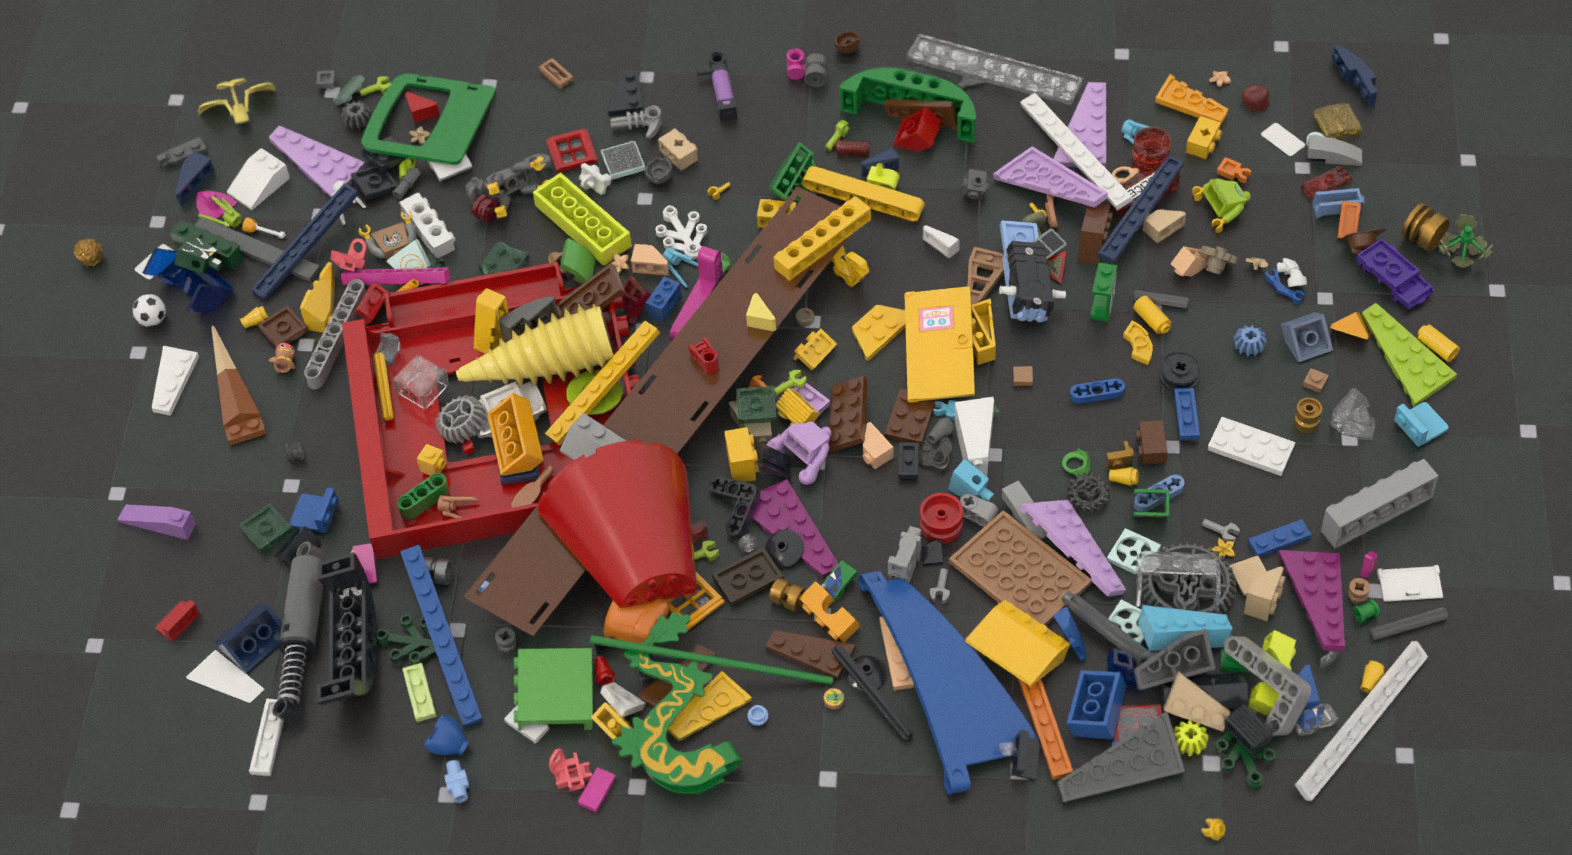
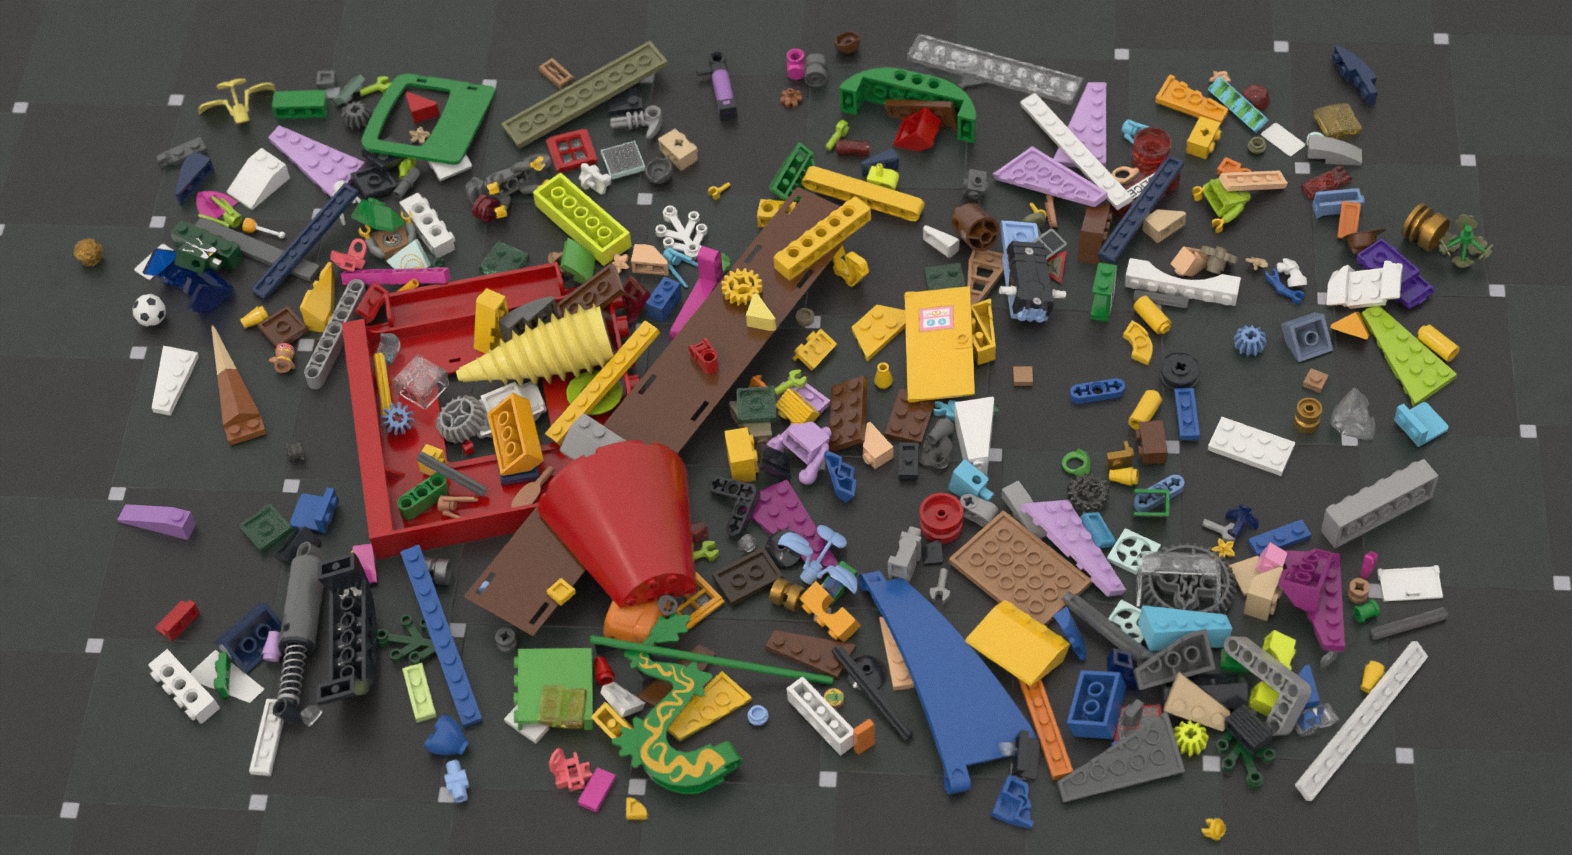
none -> white brick [148,649,220,724]
none -> green plate [214,652,231,698]
none -> lavender cone [262,631,282,662]
none -> green brick [272,90,329,119]
none -> clear tile [300,706,322,727]
none -> green wedge [351,197,405,232]
none -> medium blue gear [381,402,414,435]
none -> dark grey axle [416,452,487,497]
none -> olive plate [501,41,669,149]
none -> clear yellow slope [538,685,588,728]
none -> yellow tile [547,578,576,606]
none -> yellow tile [626,798,648,820]
none -> dark grey bush [657,595,678,615]
none -> yellow gear [722,268,762,306]
none -> light blue plant [778,525,857,594]
none -> dark orange plant [780,88,803,108]
none -> white brick [787,677,854,756]
none -> blue slope [824,450,856,503]
none -> orange tile [853,719,875,755]
none -> yellow cone [874,363,893,389]
none -> clear green plate [924,263,966,291]
none -> reddish brown cylinder [951,203,1000,251]
none -> blue slope [990,774,1033,829]
none -> dark azure tile [1080,512,1116,548]
none -> dark grey plate [1123,699,1144,728]
none -> white arch [1125,258,1241,306]
none -> yellow brick [1128,390,1162,430]
none -> tile [1208,76,1269,133]
none -> light nougat plate [1219,171,1288,191]
none -> clear blue plant [1225,504,1259,538]
none -> olive plate [1248,137,1266,154]
none -> bright pink brick [1255,543,1287,573]
none -> magenta wedge [1279,548,1334,612]
none -> white piece [1326,261,1403,309]

